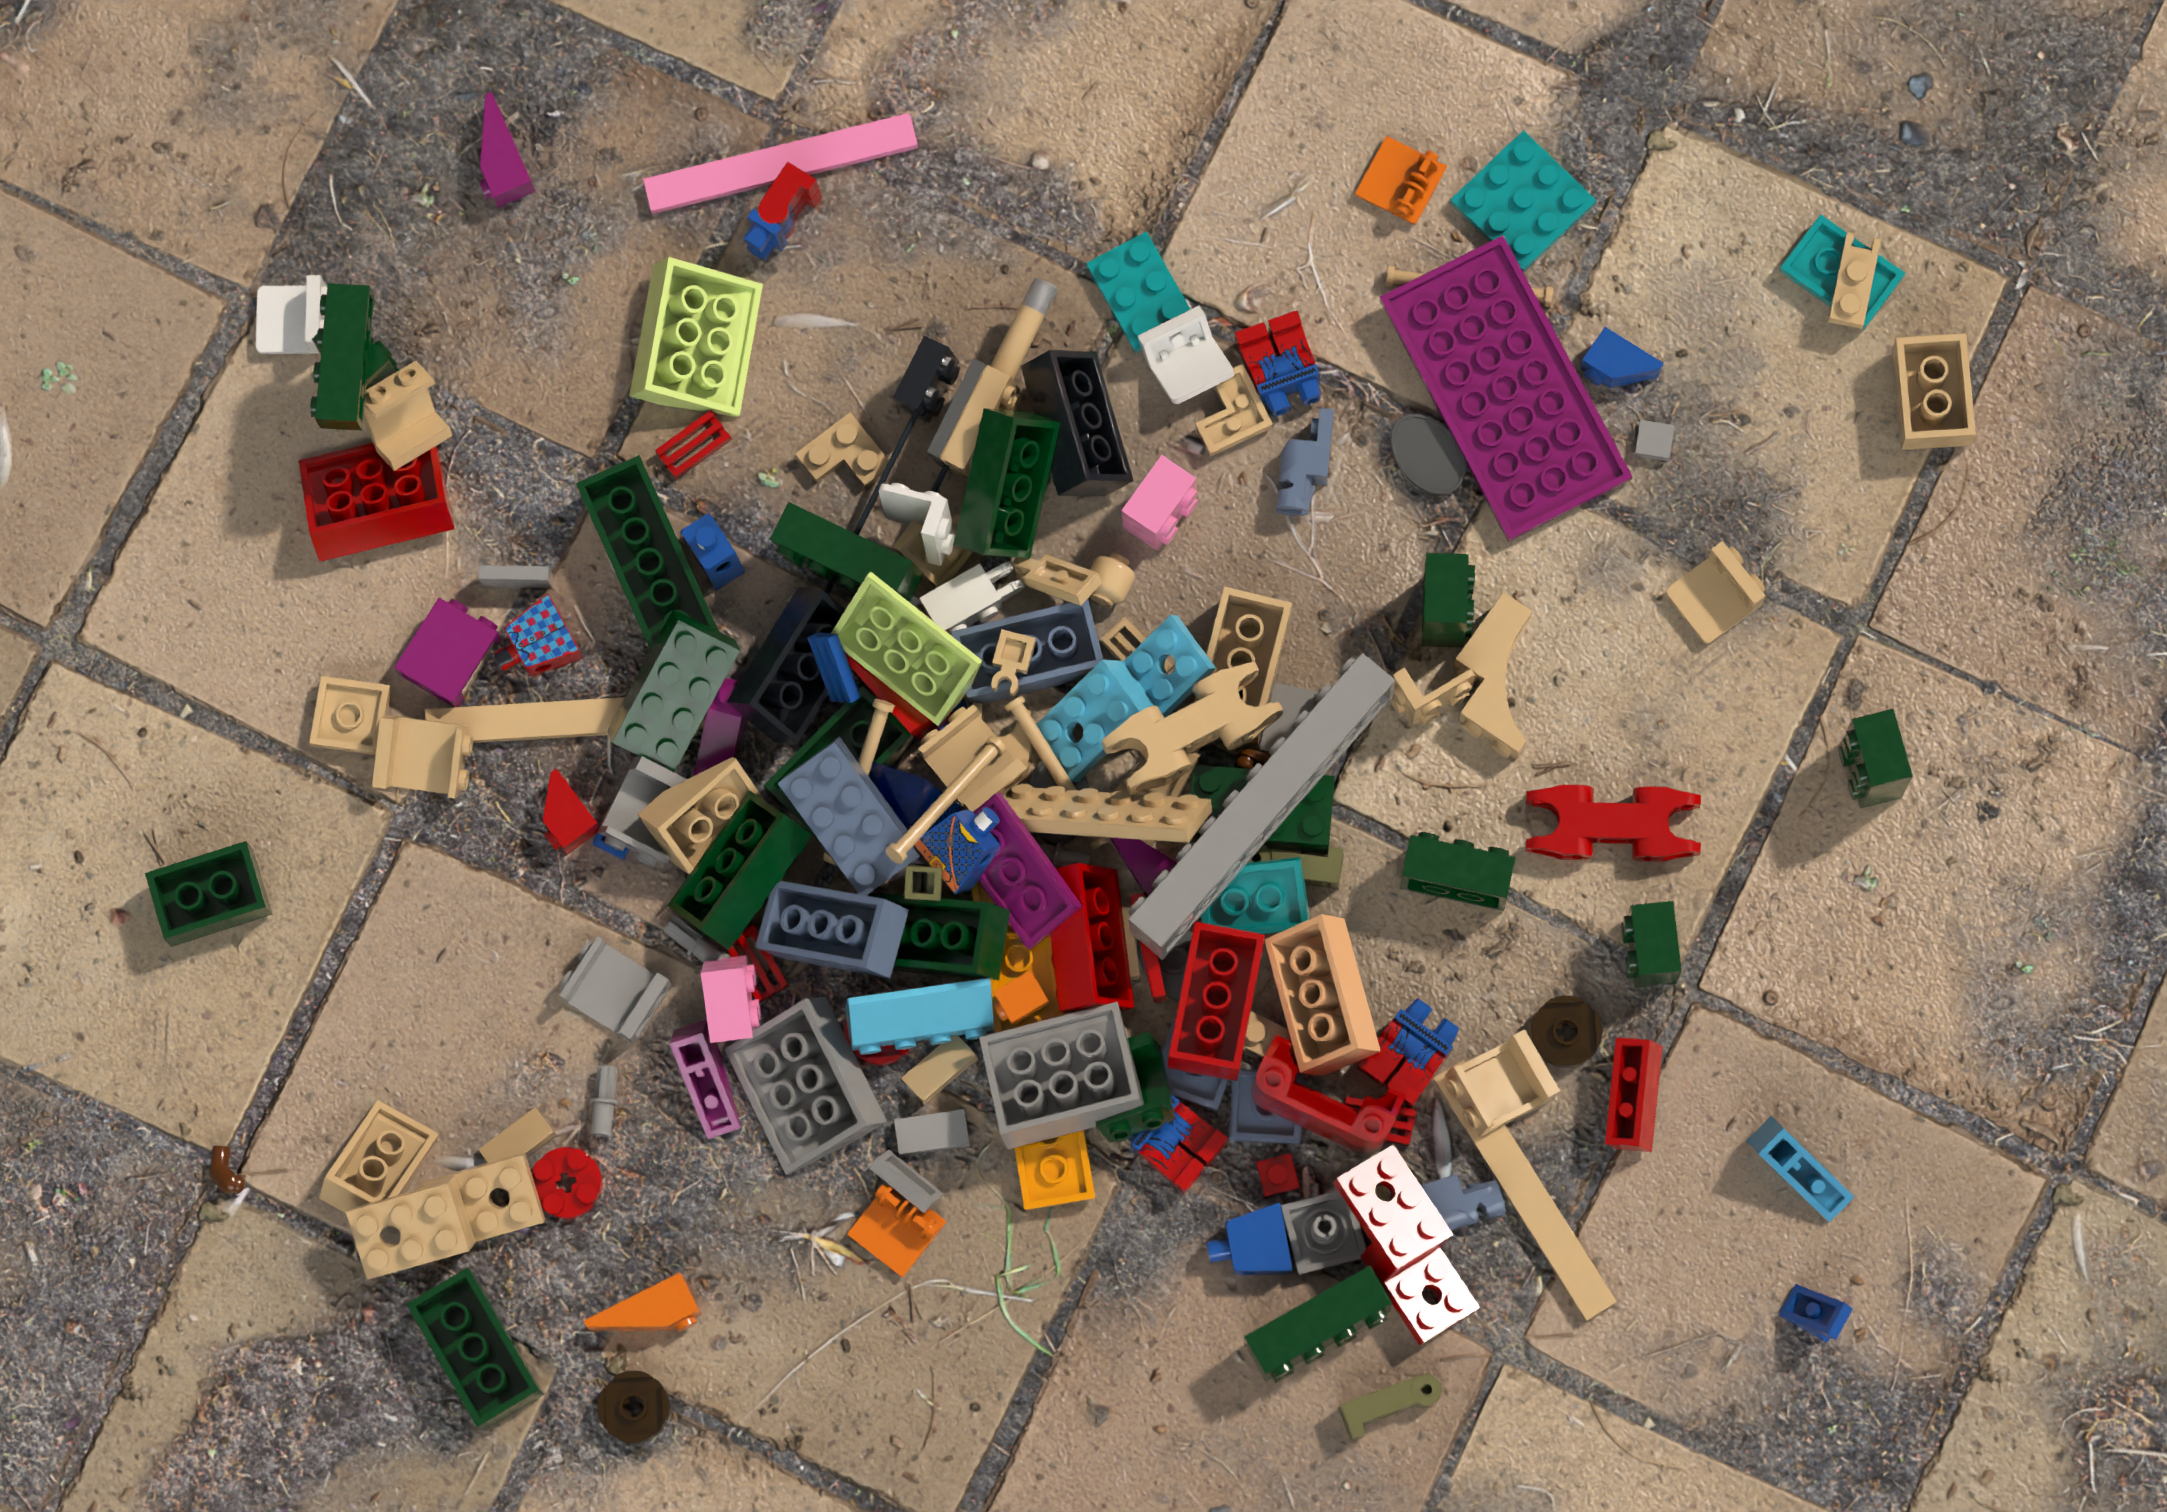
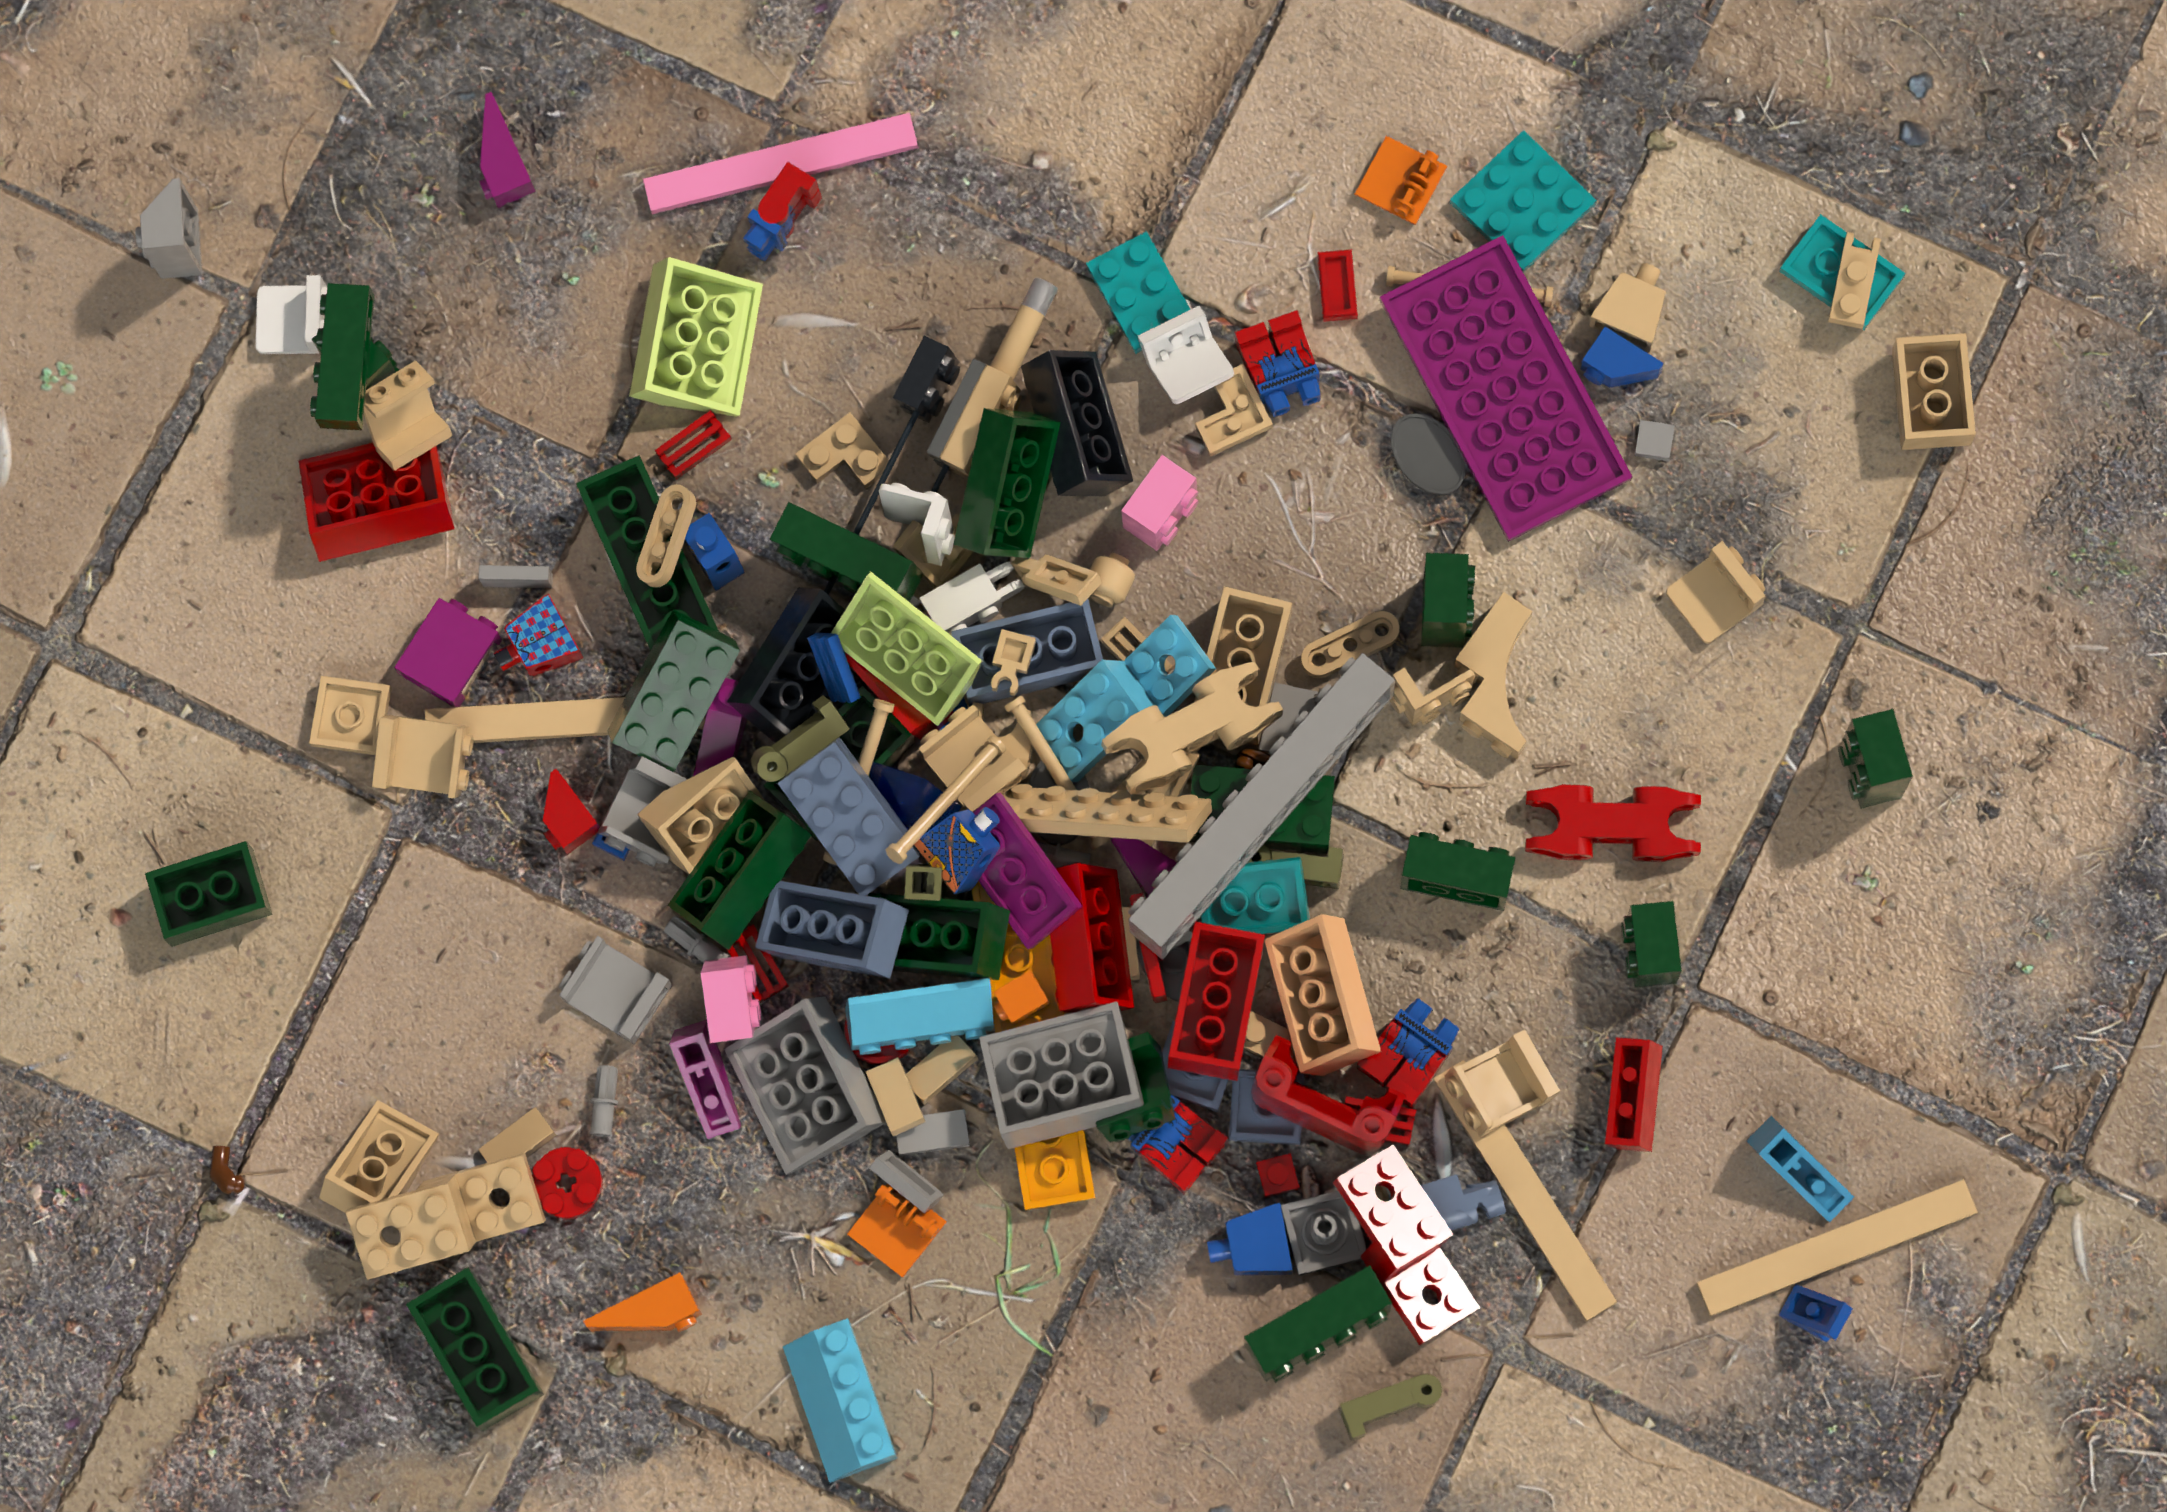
dark brown plate [597,1371,670,1444] -> none
sand blue plate [1276,408,1334,516] -> none
dark brown plate [1530,996,1602,1068] -> none
none -> light grey slope [135,178,202,279]
none -> tan plate [636,485,696,587]
none -> olive leg [751,695,850,782]
none -> medium azure slope [783,1318,898,1483]
none -> tan tile [866,1057,926,1136]
none -> tan plate [1301,611,1399,678]
none -> red tile [1317,249,1358,322]
none -> tan torso [1589,263,1666,353]
none -> tan tile [1696,1179,1978,1317]

